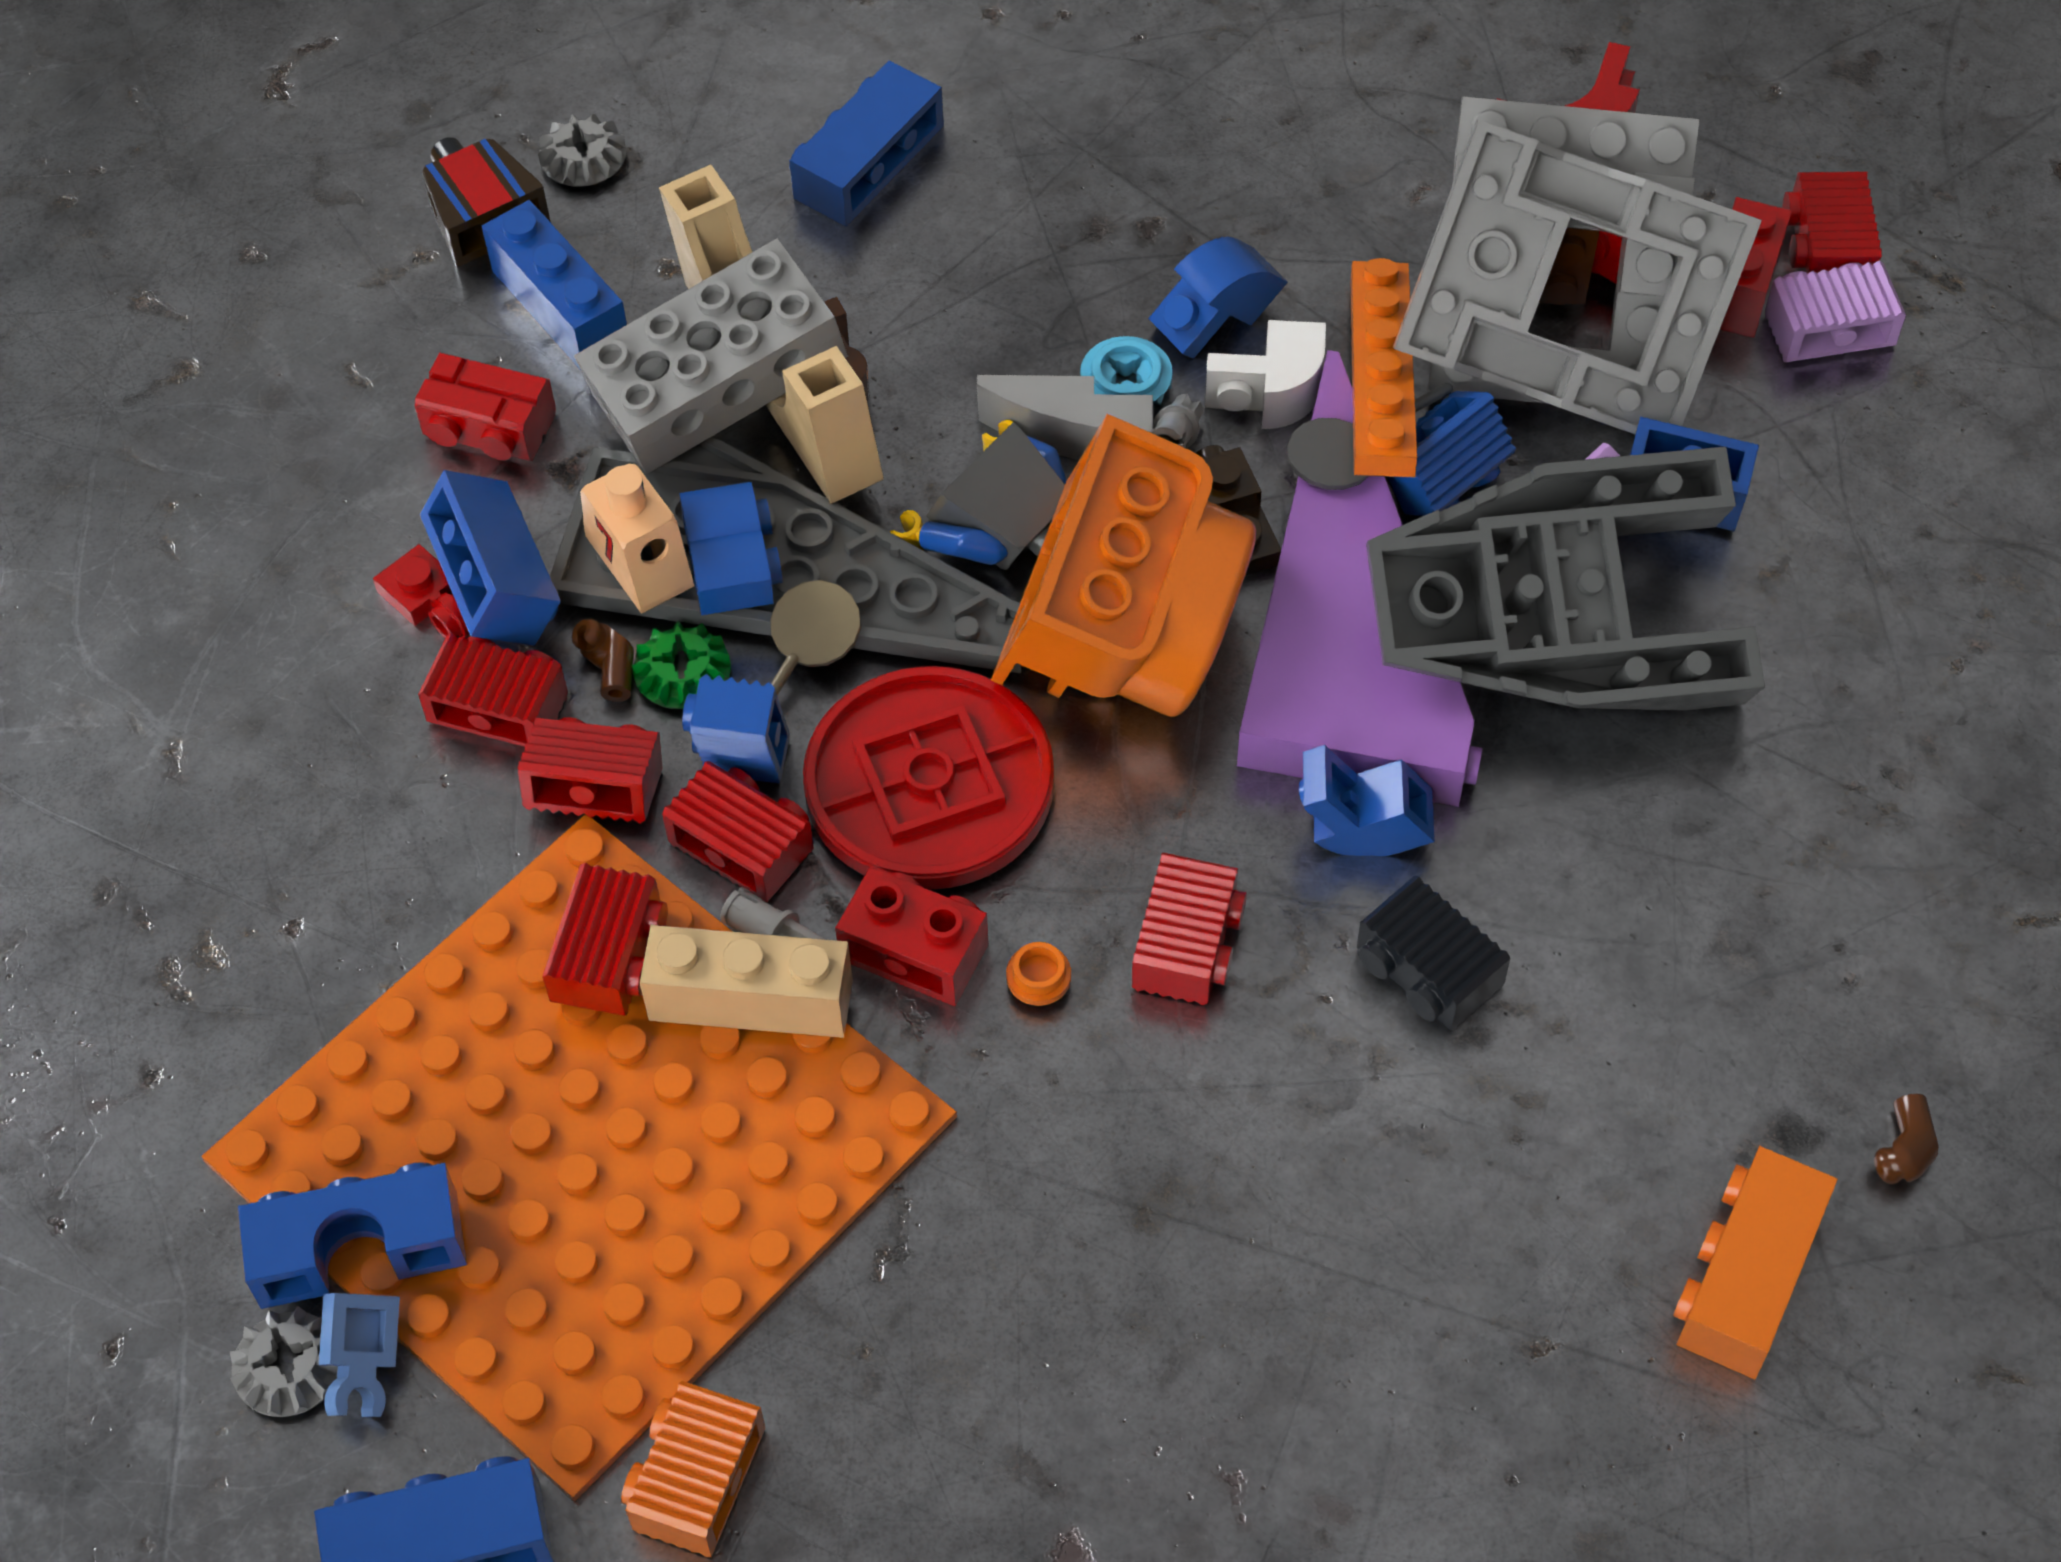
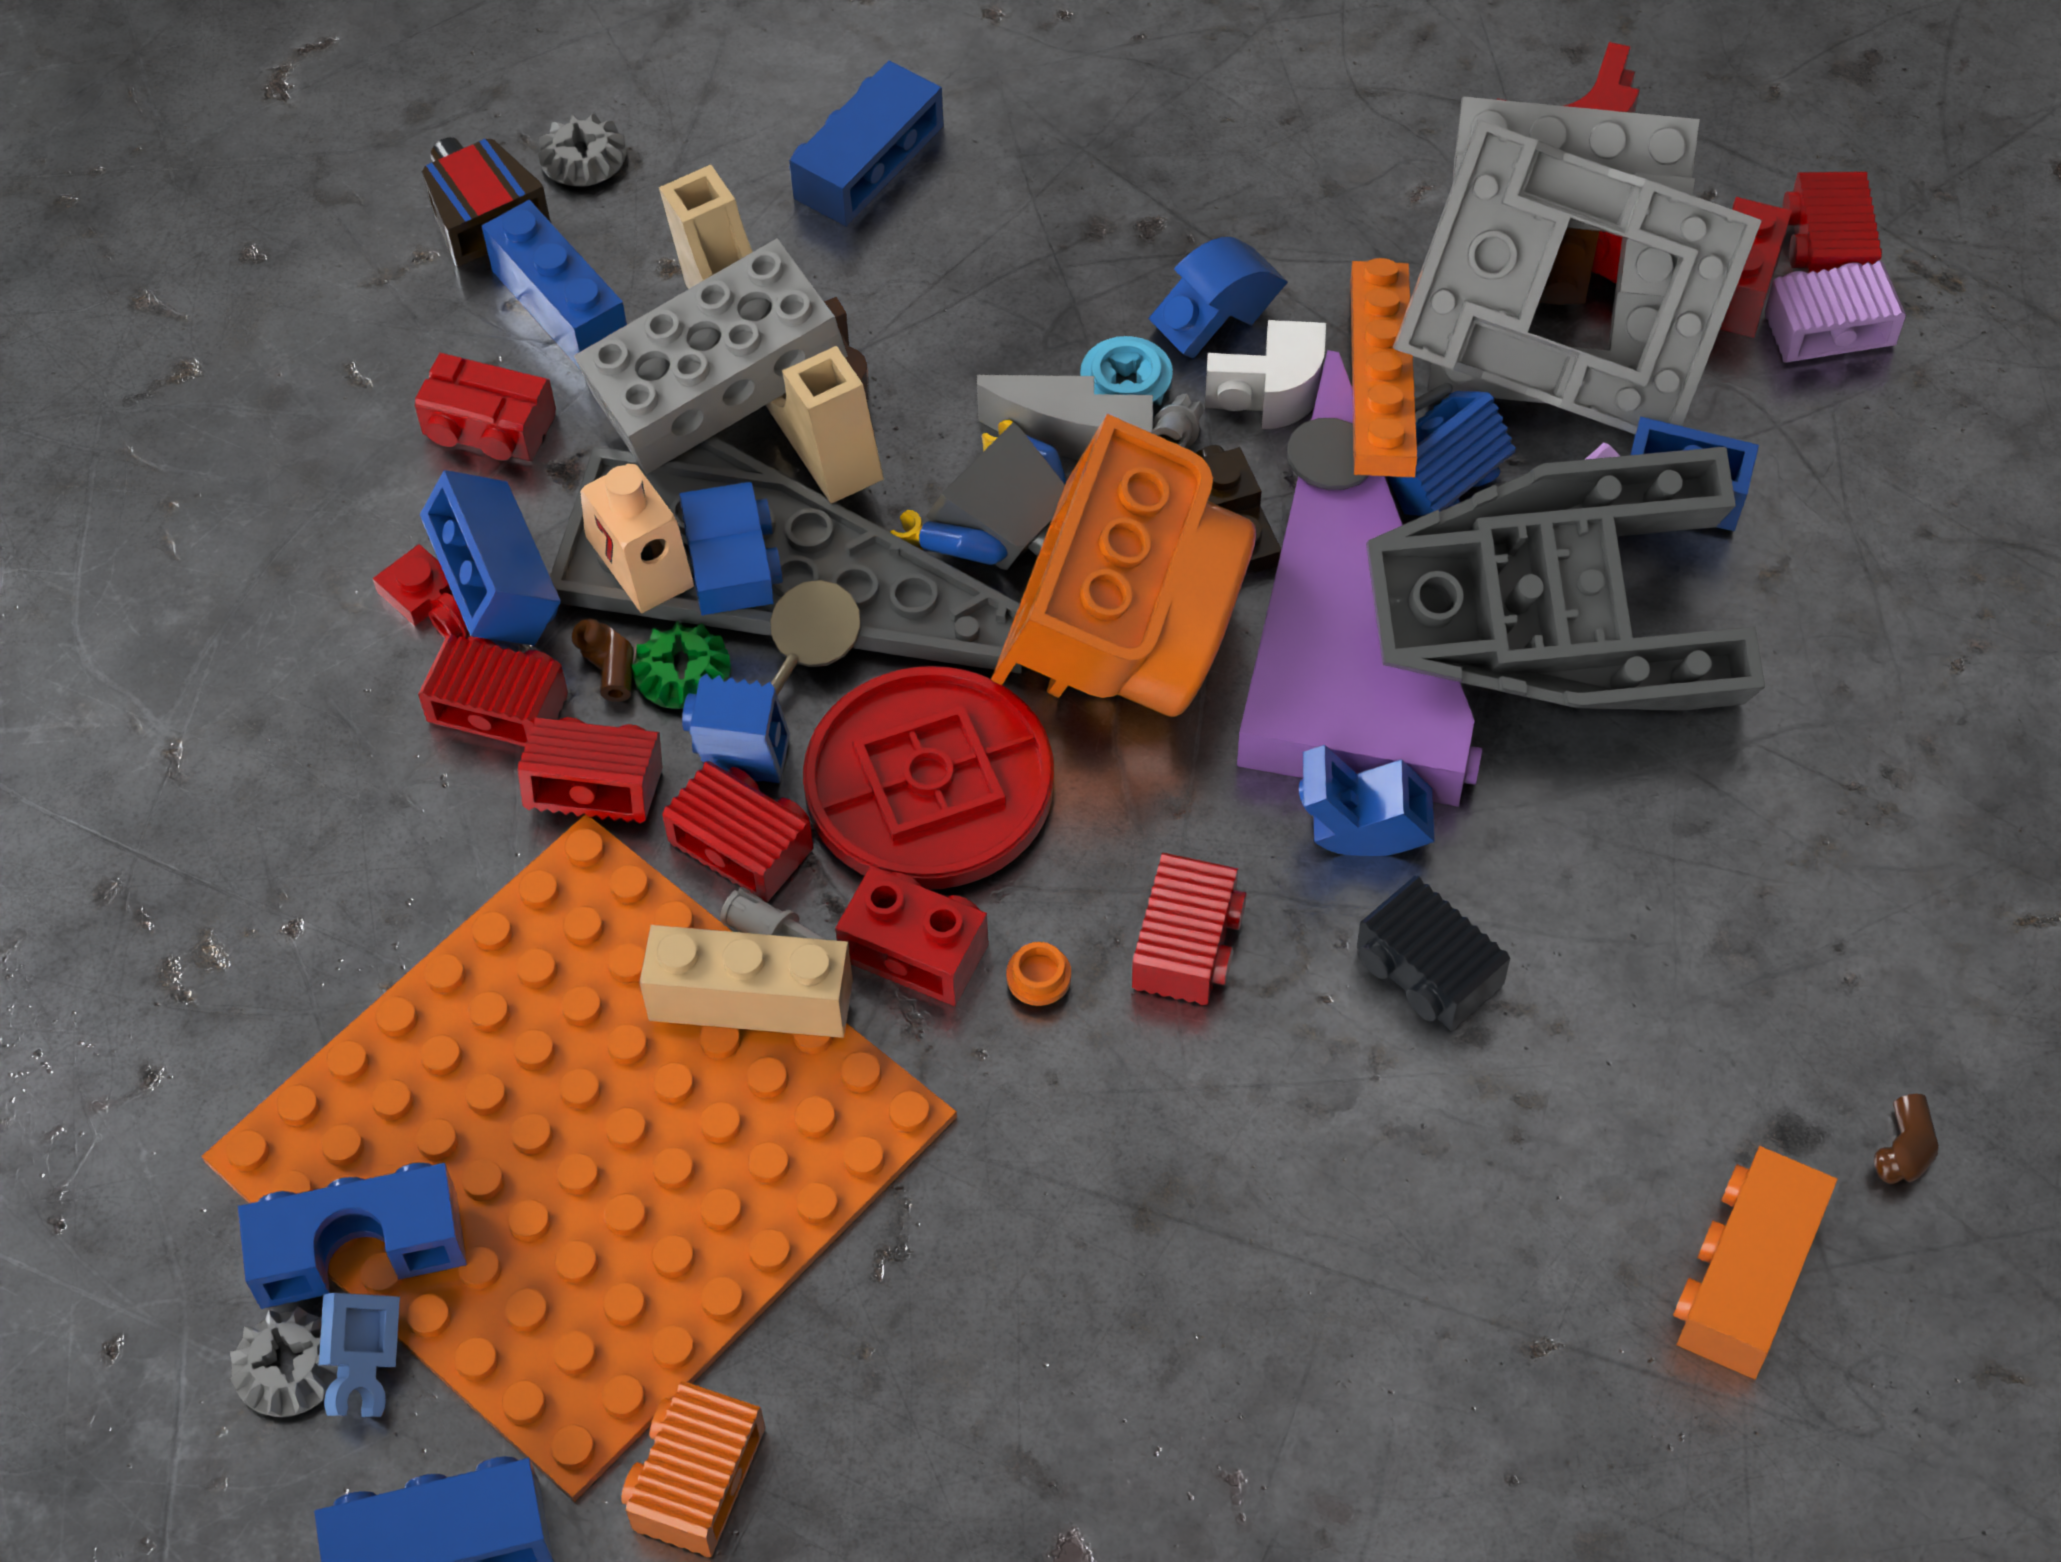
red brick [542,862,668,1016] -> none

